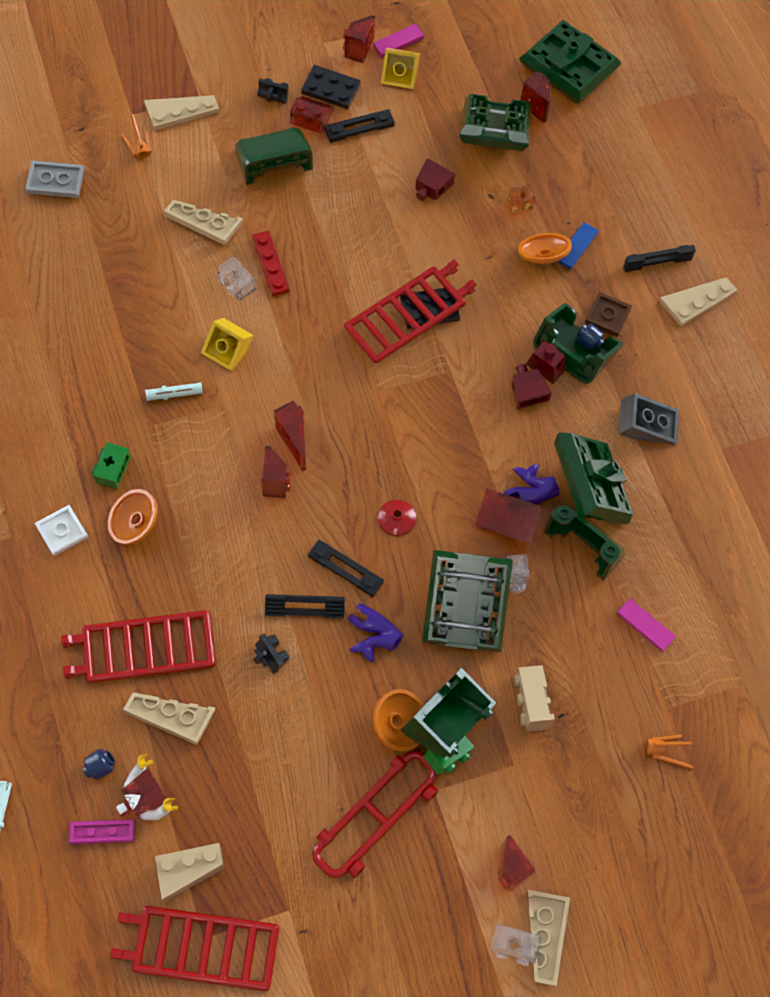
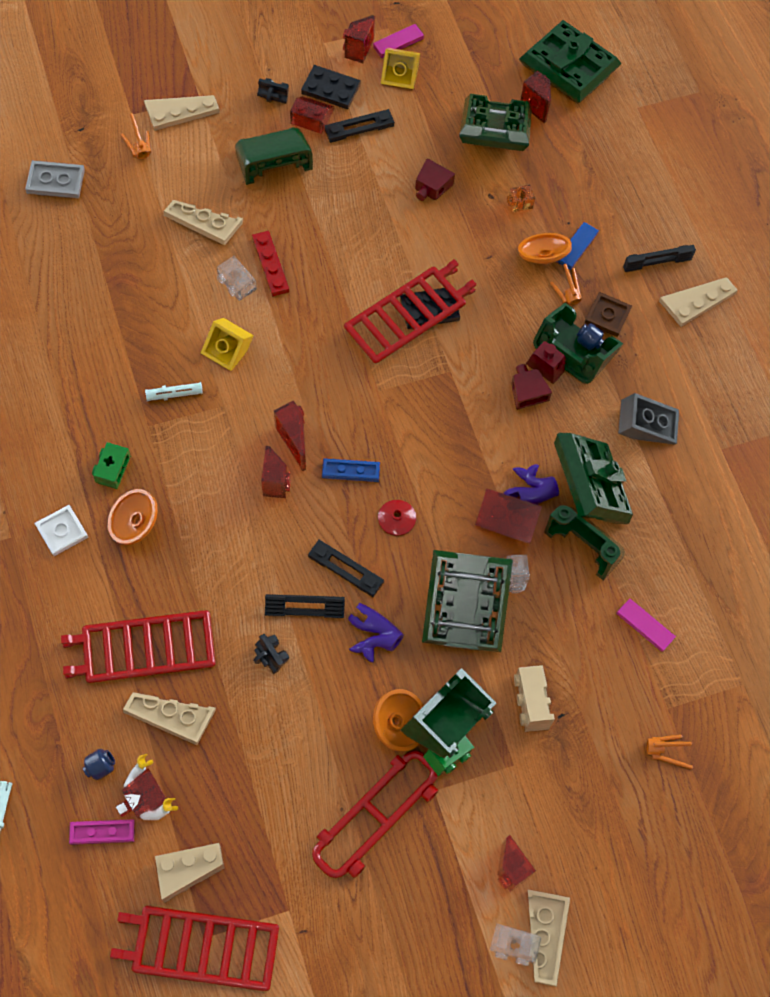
none -> blue tile [322,458,380,482]
none -> orange plant [550,264,582,306]

